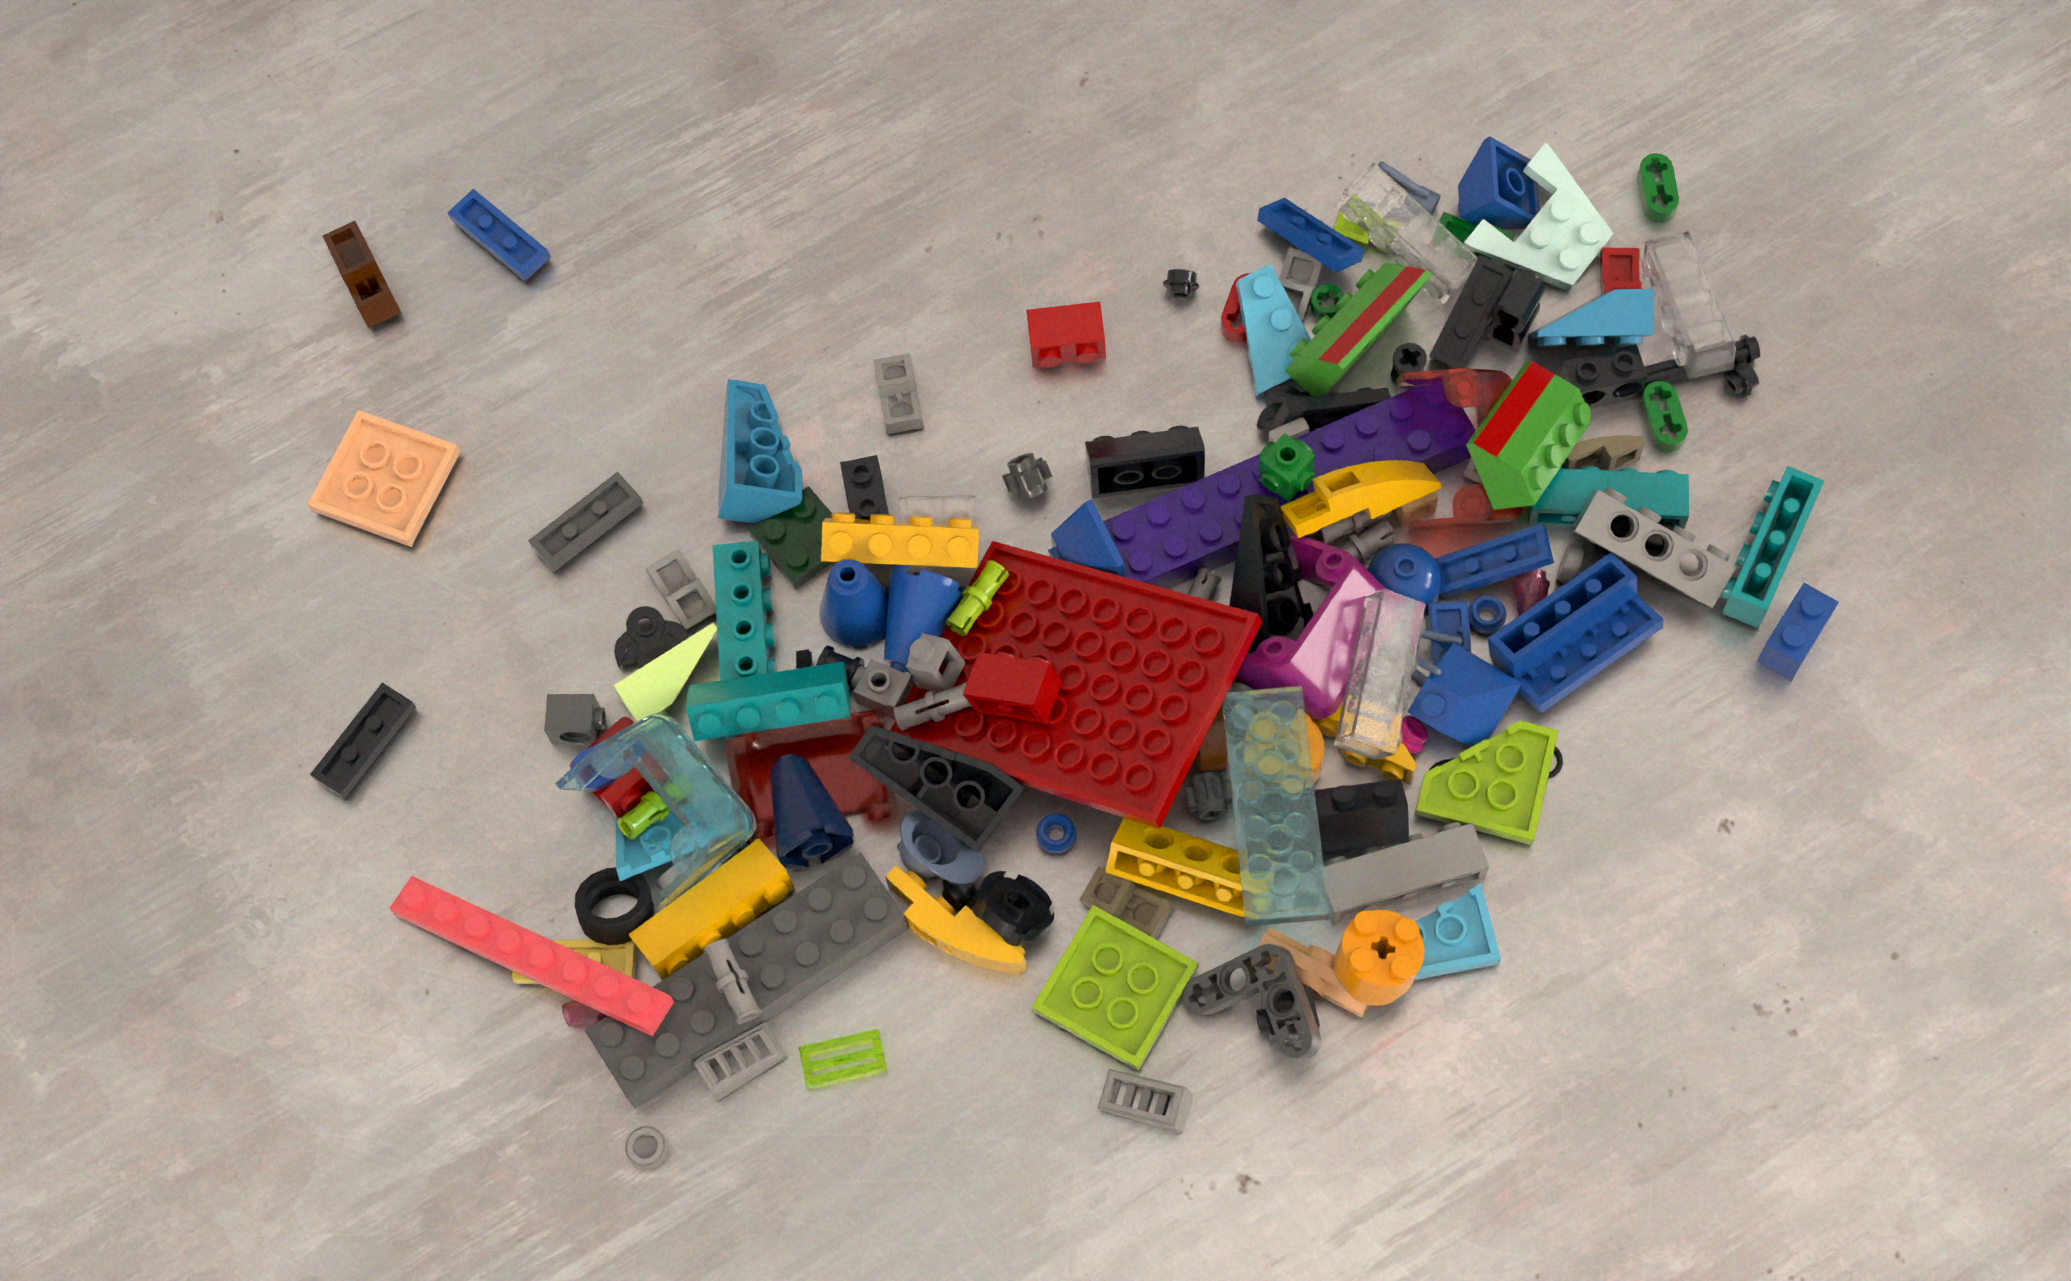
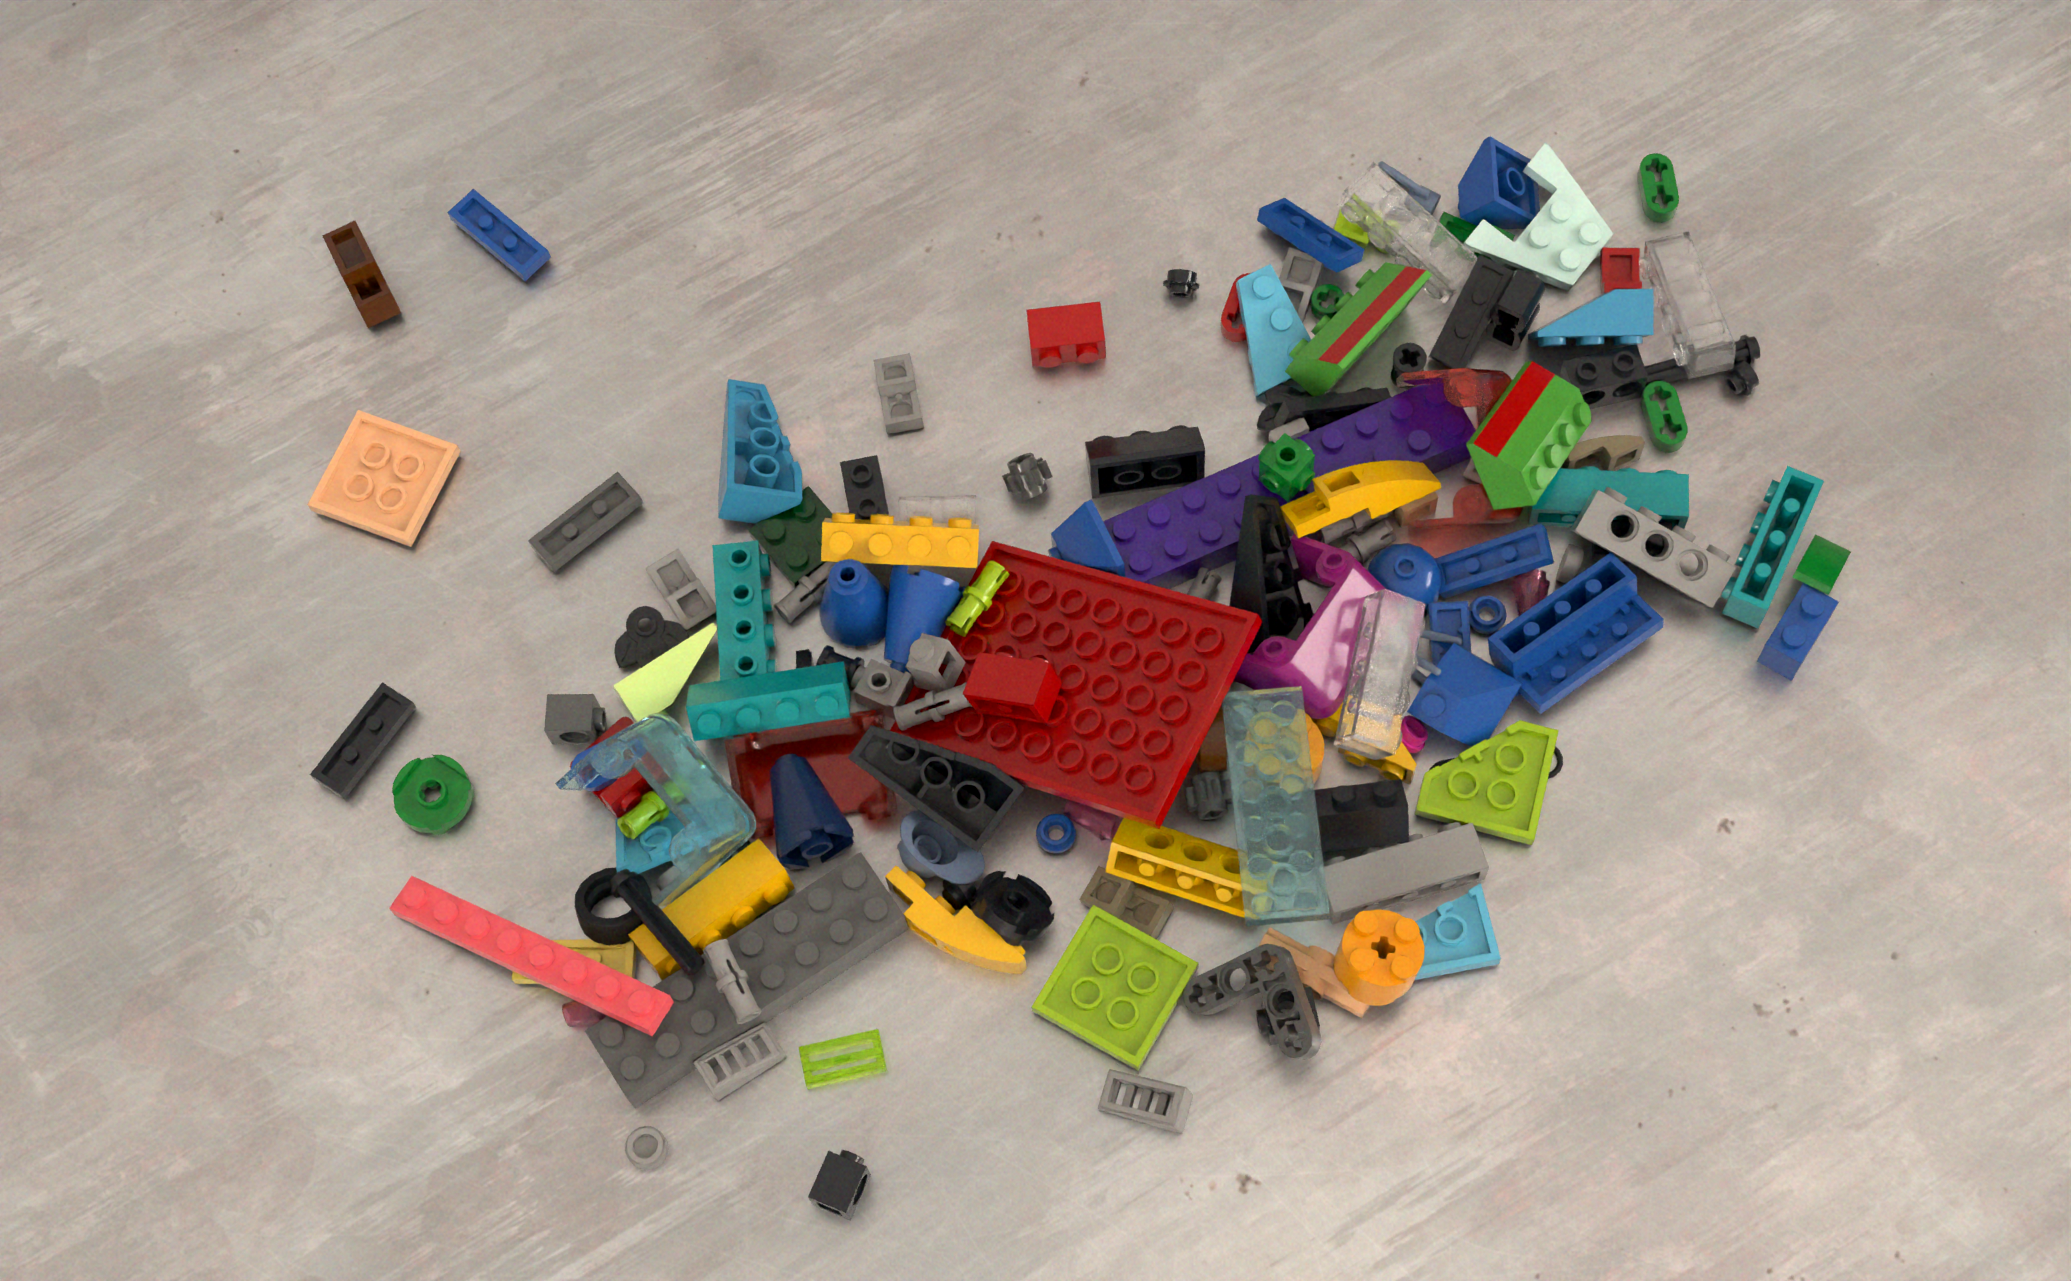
none -> green plate [392,755,474,835]
none -> black axle [610,869,705,975]
none -> light grey pin [774,561,838,623]
none -> black brick [808,1150,871,1221]
none -> clear pink cone [1063,800,1123,841]
none -> green slope [1793,534,1851,595]

